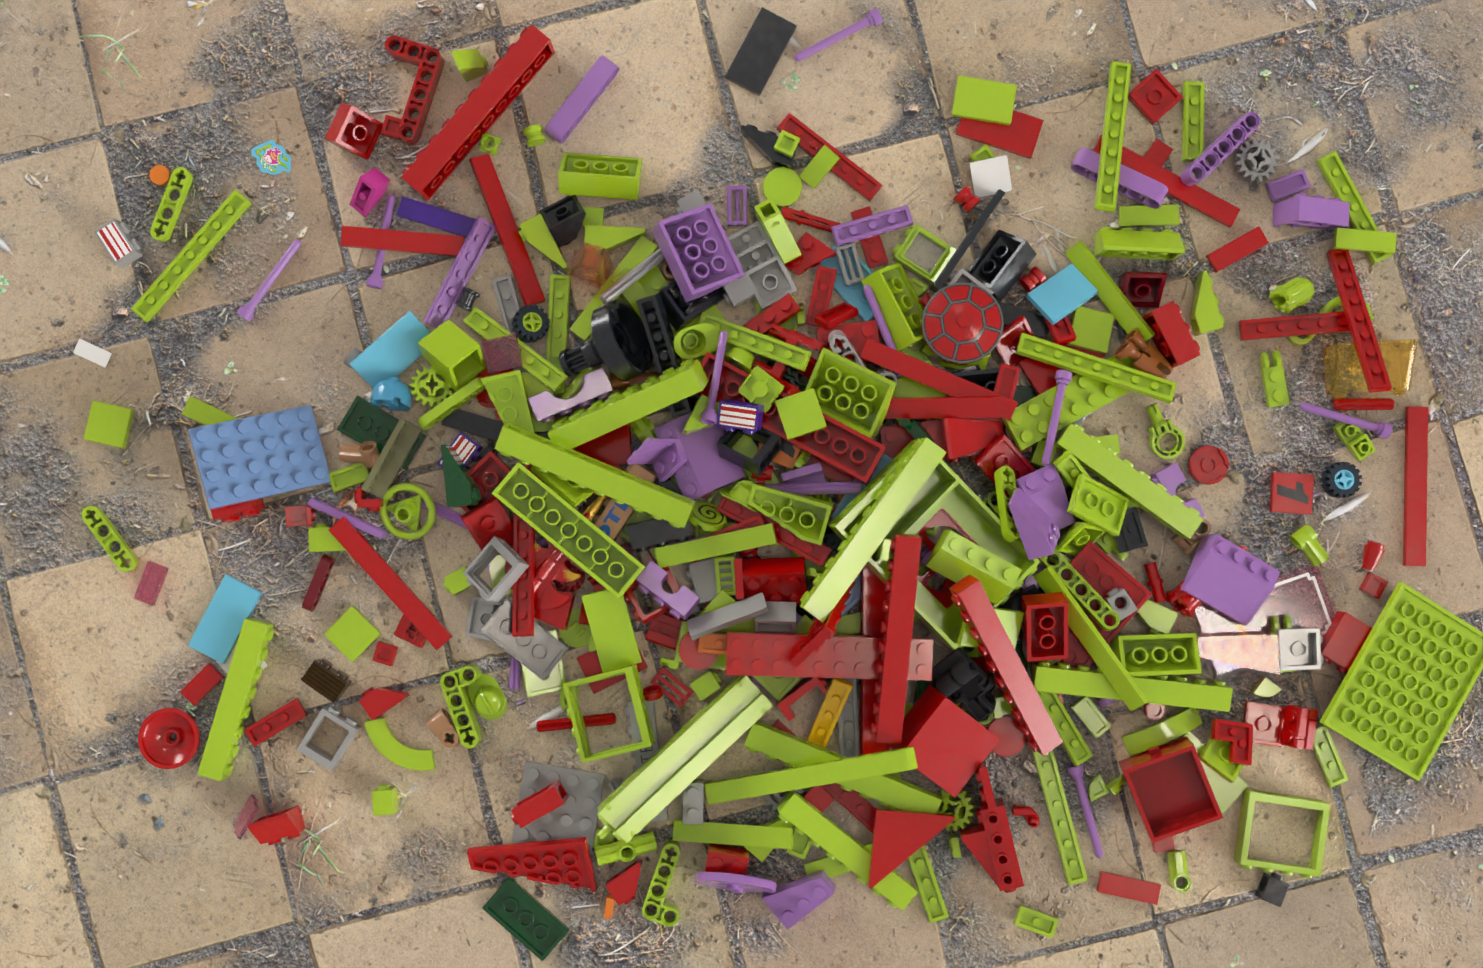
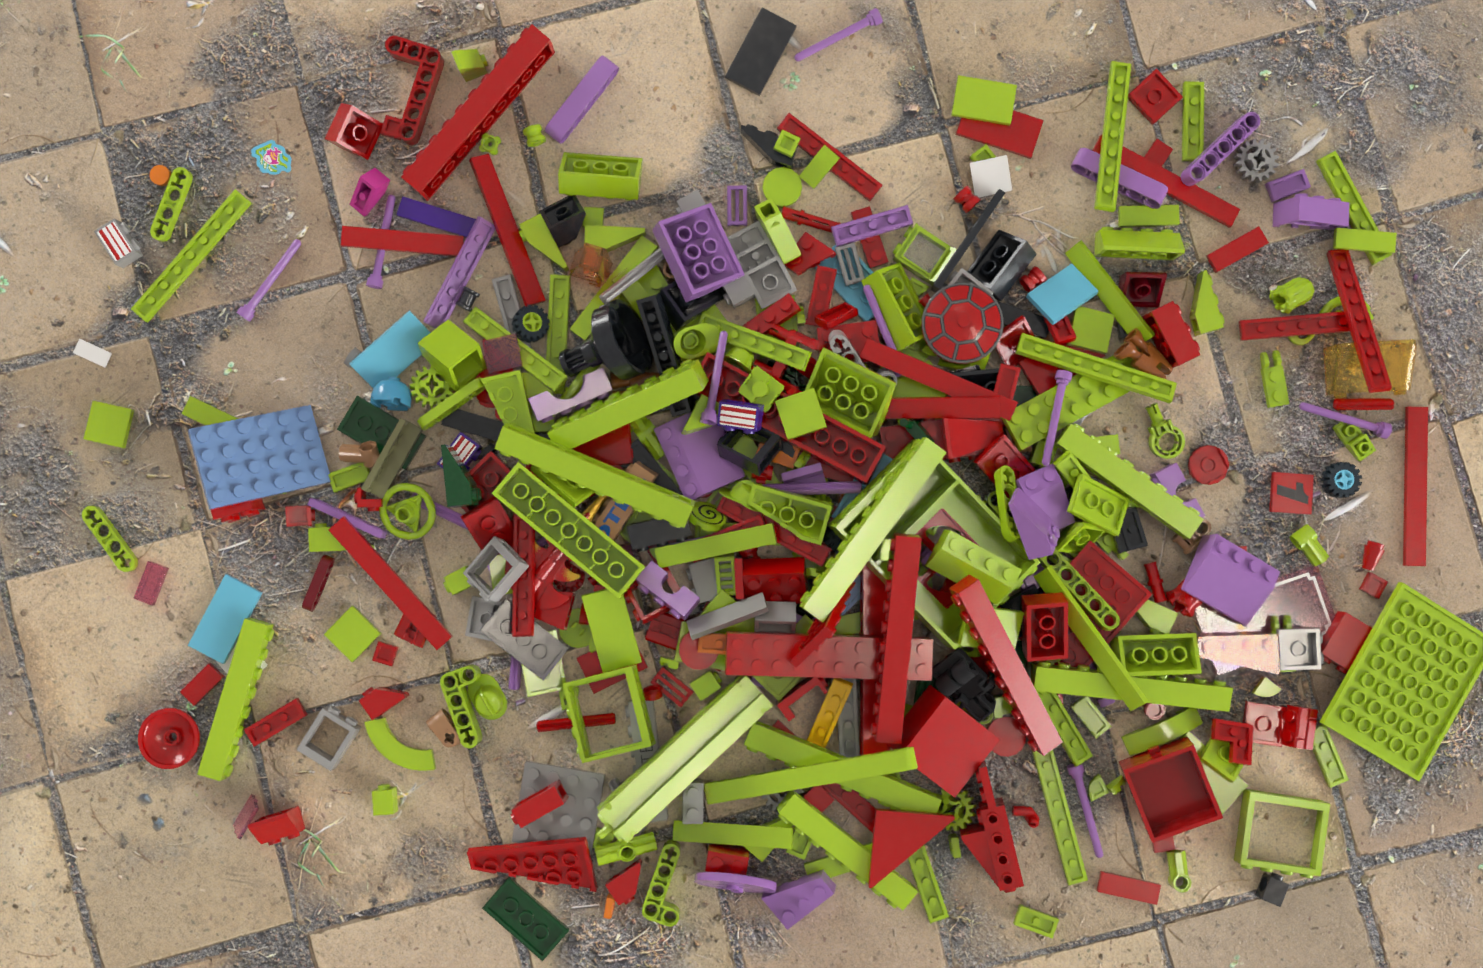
dark brown brick [301,658,351,703] -> none
medium lavender bracket [627,438,688,481] -> none
light grey brick [1104,587,1138,621] -> none

